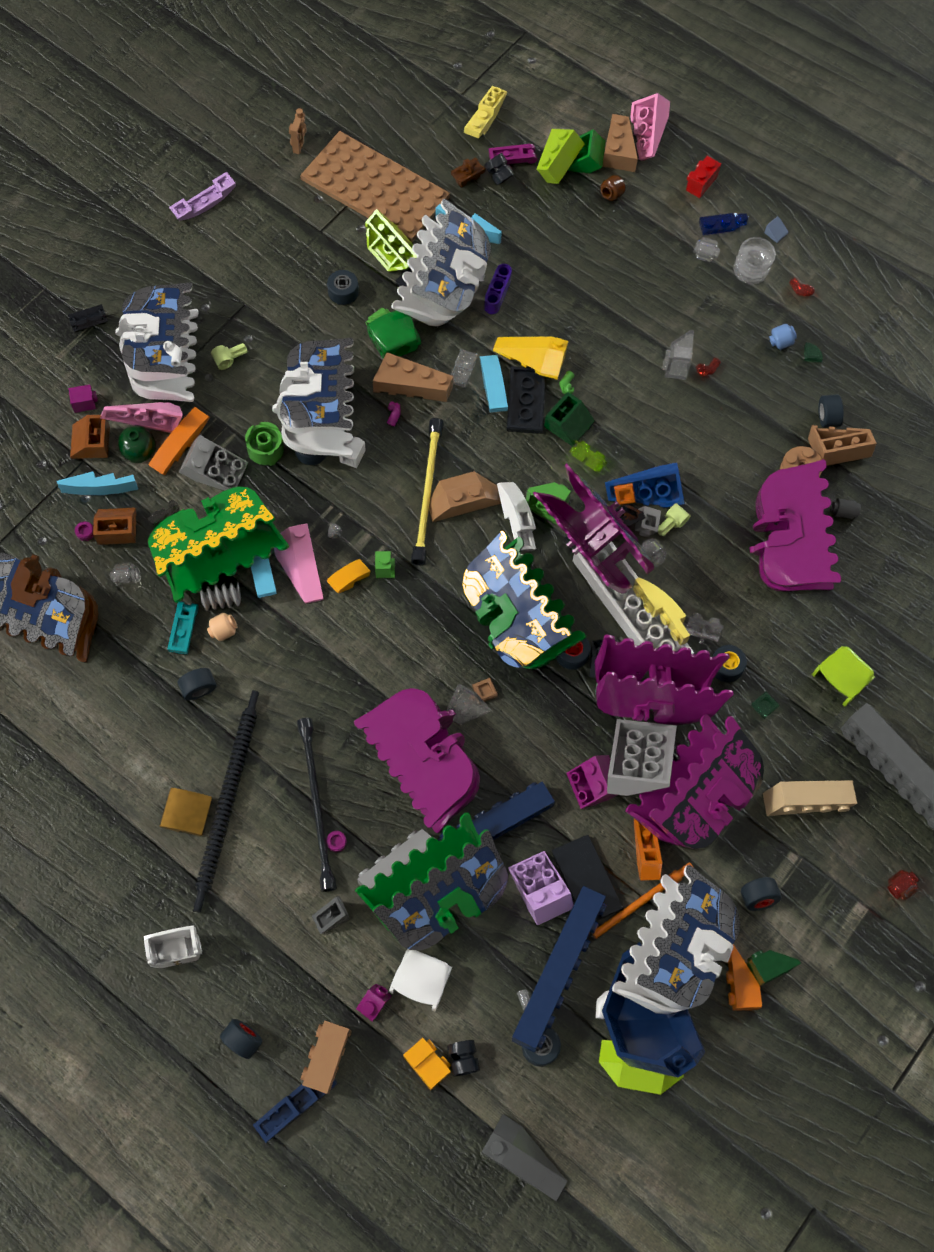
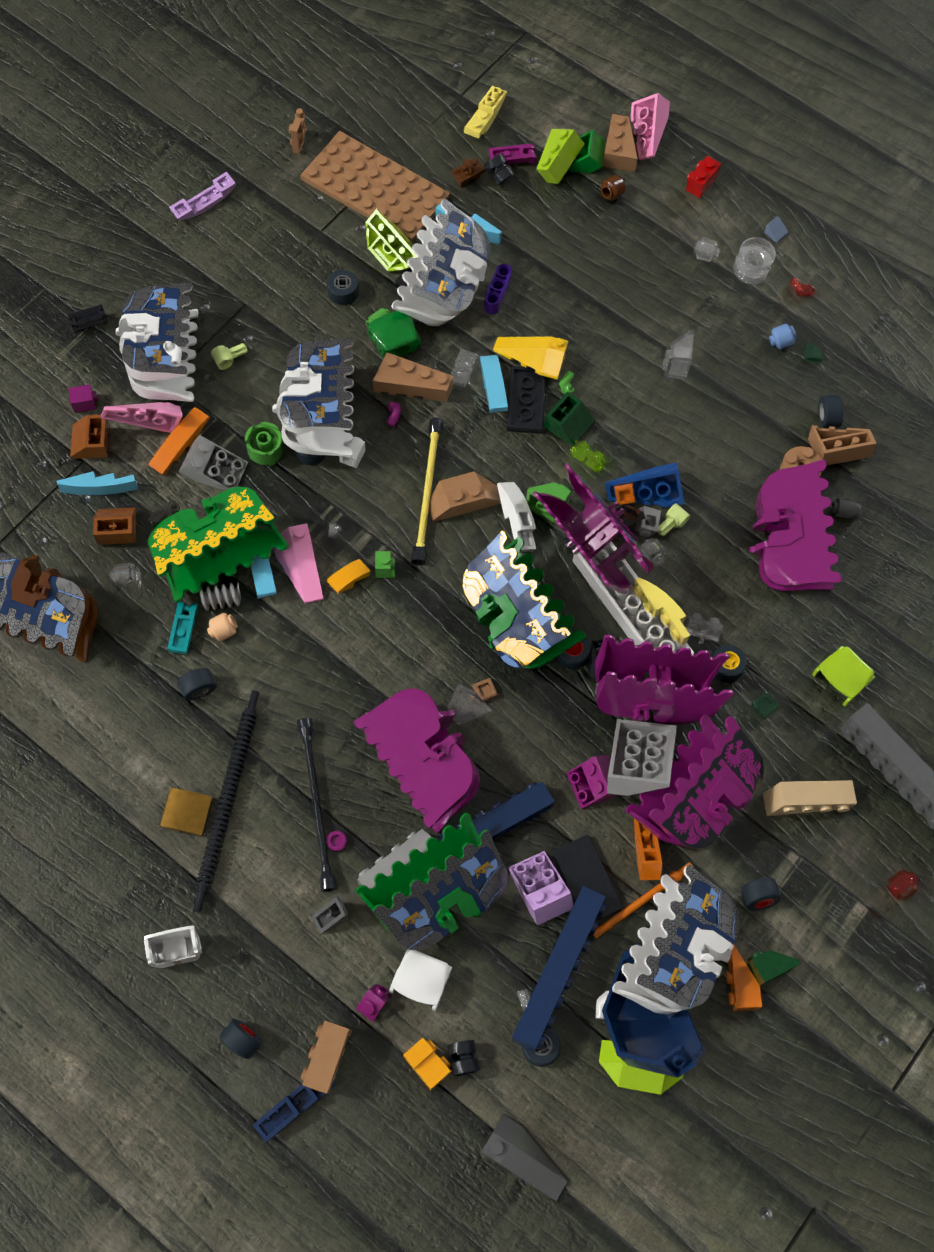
magenta tile [75,522,94,541] -> none
dark green cylinder [118,425,156,463] -> none
clear red arm [696,358,721,376] -> none
clear blue hinge [699,213,748,235] -> none

